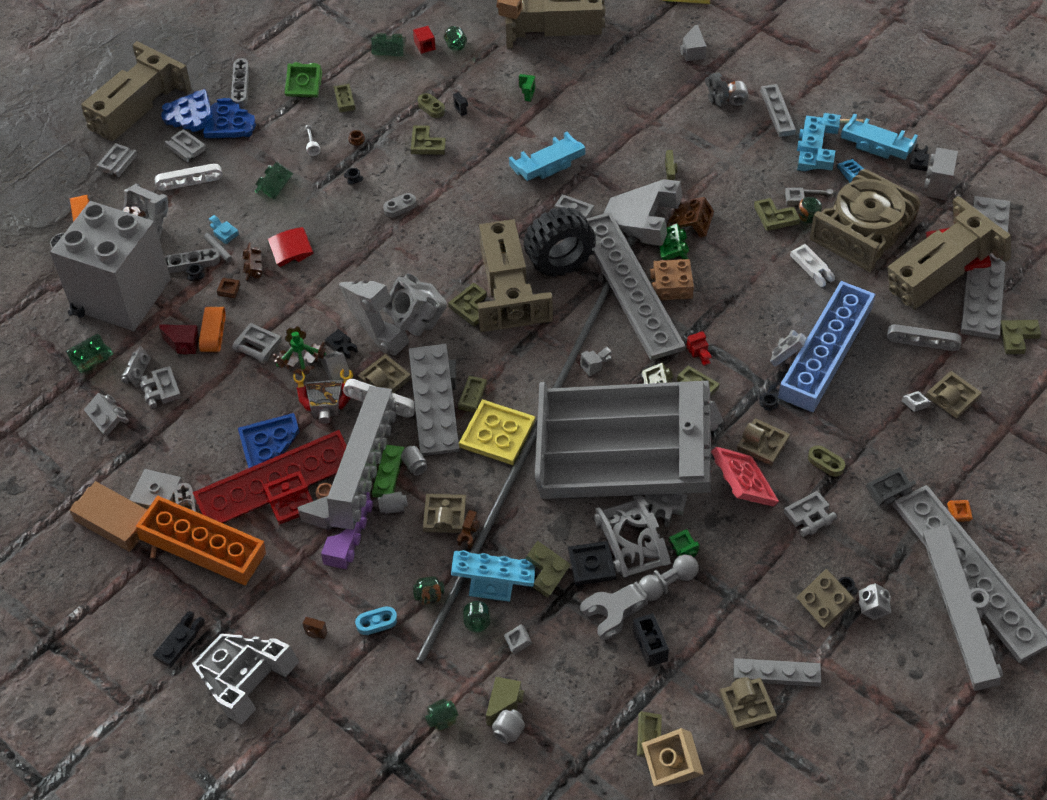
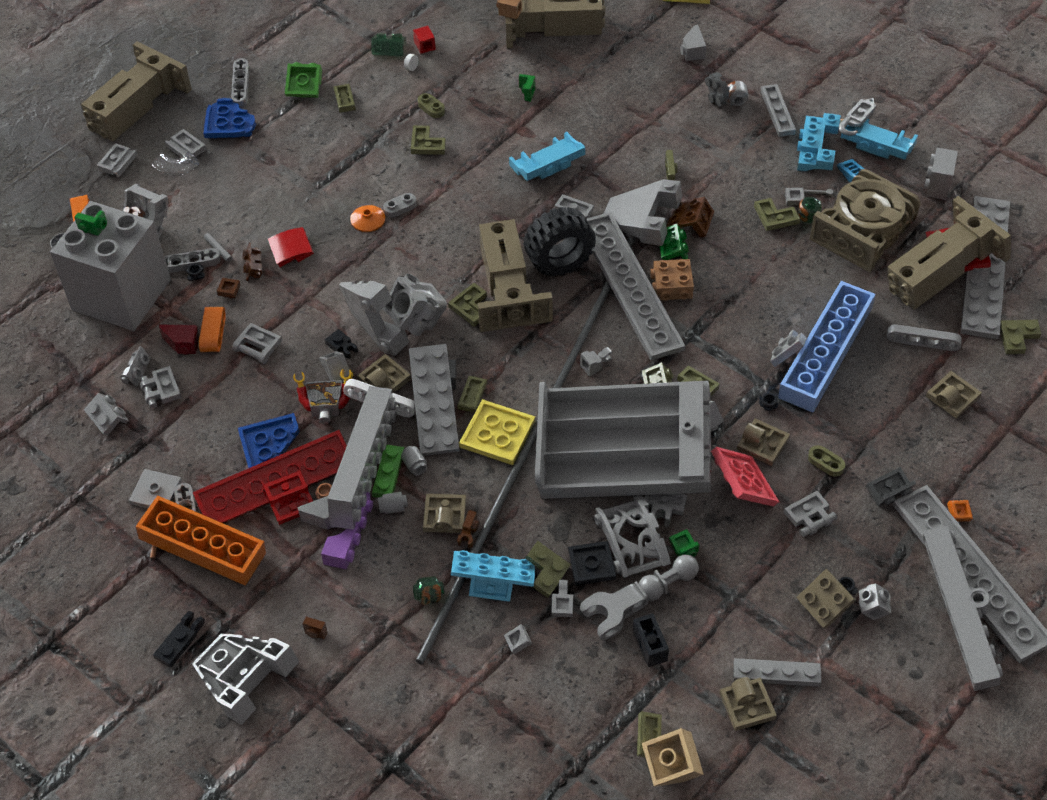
clear green bracket [66,334,114,373] -> none
black plate [68,303,85,318] -> none
medium nougat brick [70,481,147,552] -> none
white beam [155,164,222,191] -> none
blue plate [161,89,213,132] -> none
medium azure plate [209,215,239,244] -> none
clear green bracket [254,161,293,199] -> none
reddish brown plant [273,326,327,376] -> none
white hinge [305,125,320,156] -> none
black plate [344,168,364,185] -> none
reddish brown plate [348,130,365,146] -> none
medium azure plate [355,606,397,635] -> none
clear green head [424,698,459,731] -> none
clear green head [444,26,467,51] -> none
black plate [453,92,468,116] -> none
clear green head [463,601,491,633] -> none
olive slope [486,677,525,726] -> none
light grey head [492,709,525,744] -> none
red piece [686,331,712,366] -> none
white hinge [790,244,835,287] -> none
light grey tile [902,391,930,412] -> none
black plate [909,144,929,171] -> none
none -> green bracket [74,210,107,236]
none -> clear cylinder [151,152,199,176]
none -> orange dish [350,205,385,232]
none -> white tile [404,54,418,71]
none -> light grey plate [552,580,573,617]
none -> light grey plate [838,98,876,136]

